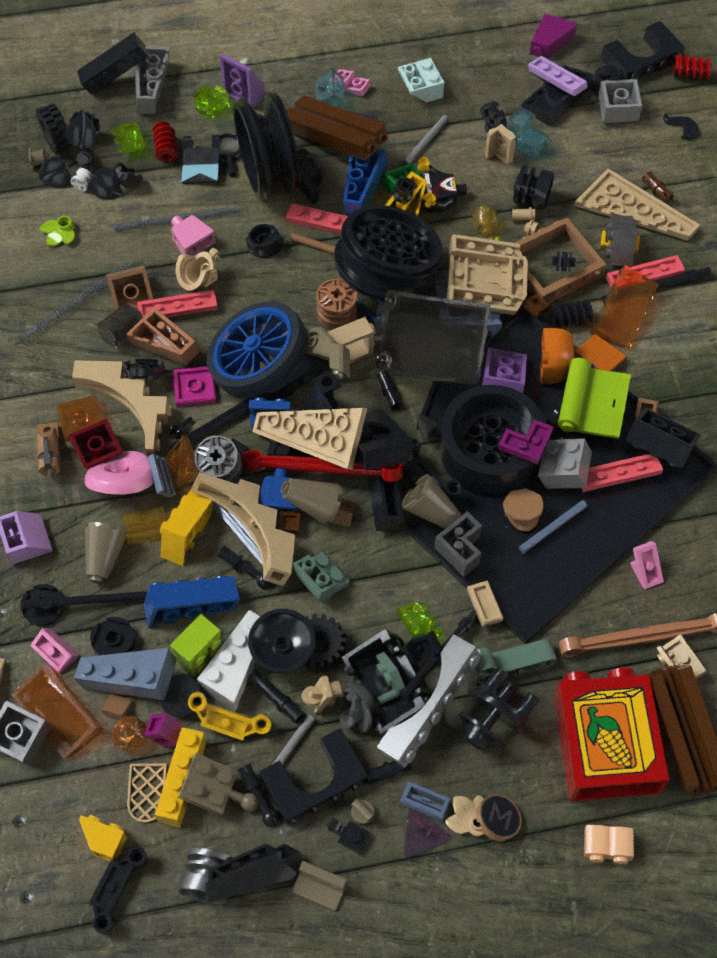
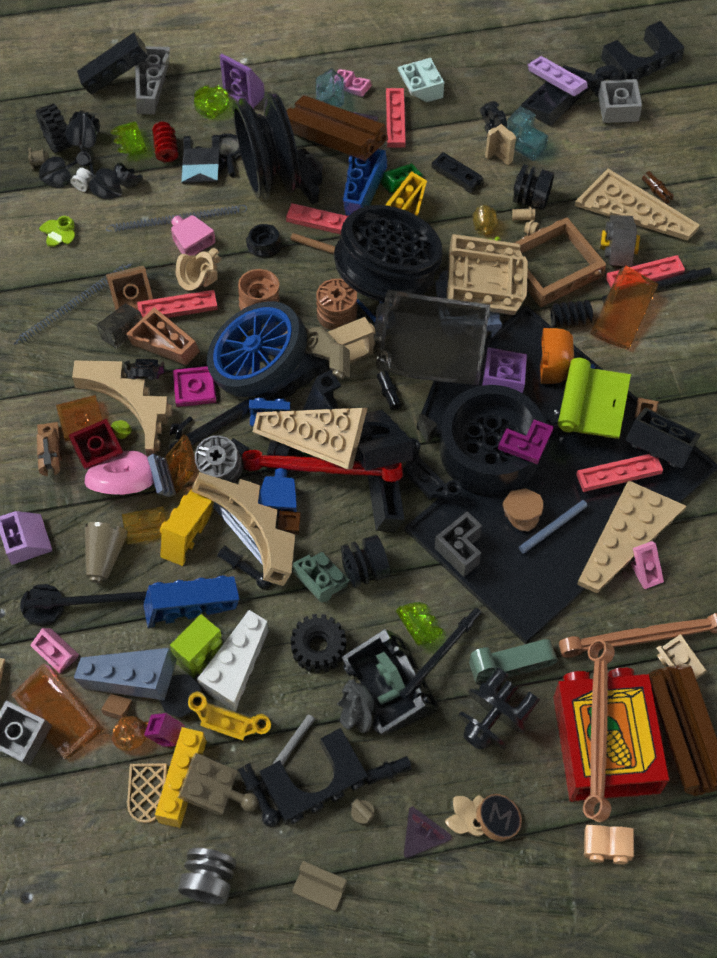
yellow slope [79,815,127,862] -> none
black plate [88,846,147,935] -> none
black plate [90,617,135,656] -> none
black wedge [205,843,300,903] -> none
black pin [247,670,305,724] -> none
black dish [248,609,315,674] -> none
dark tan cone [281,478,343,524] -> none
tan hips [302,676,342,714] -> none
black plate [327,817,370,854] -> none
medium nougat slope [331,499,357,527] -> none
light grey arch [377,634,480,768] -> none
black wheel [393,177,415,204] -> none
sand blue tile [399,781,451,822] -> none
dark tan cone [402,474,461,529] -> none
light grey bar [403,115,449,165] -> none
black bracket [403,630,443,665] -> none
torso [418,157,467,212] -> none
tan tile [467,581,503,627] -> none
reddish brown plate [522,294,551,317] -> none
magenta slope [529,14,577,59] -> none
light grey brick [538,439,592,489] -> none
black gear [552,251,576,272] -> none
orange tile [574,334,626,371] -> none
black piece [663,113,699,140] -> none
red piece [673,54,712,81] -> none
none -> lime plate [111,420,132,439]
none -> nougat wheel [238,269,280,311]
none -> black wheel [341,535,390,588]
none -> coral plate [386,88,405,148]
none -> black plate [431,152,483,193]
none -> tan wing [577,480,687,593]
none -> nougat piece [583,639,614,822]

